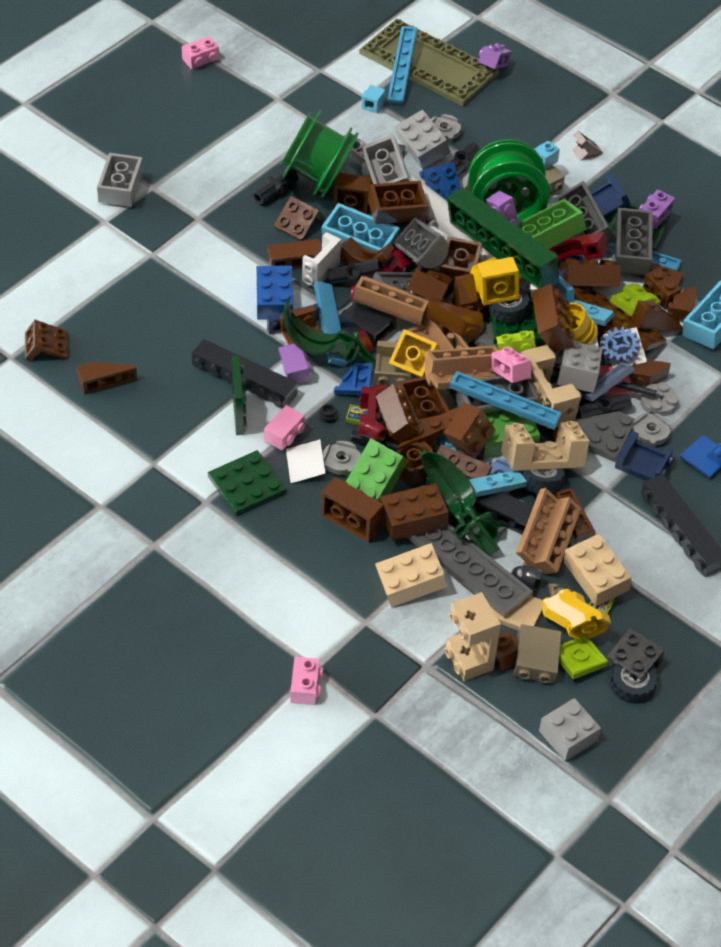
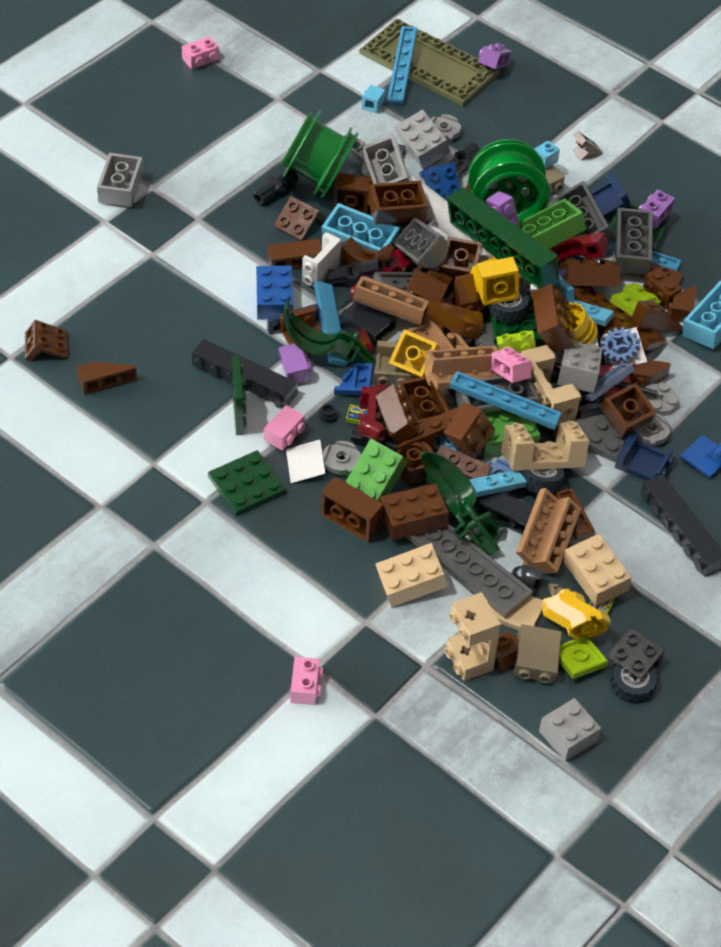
none -> reddish brown brick [600,383,657,438]

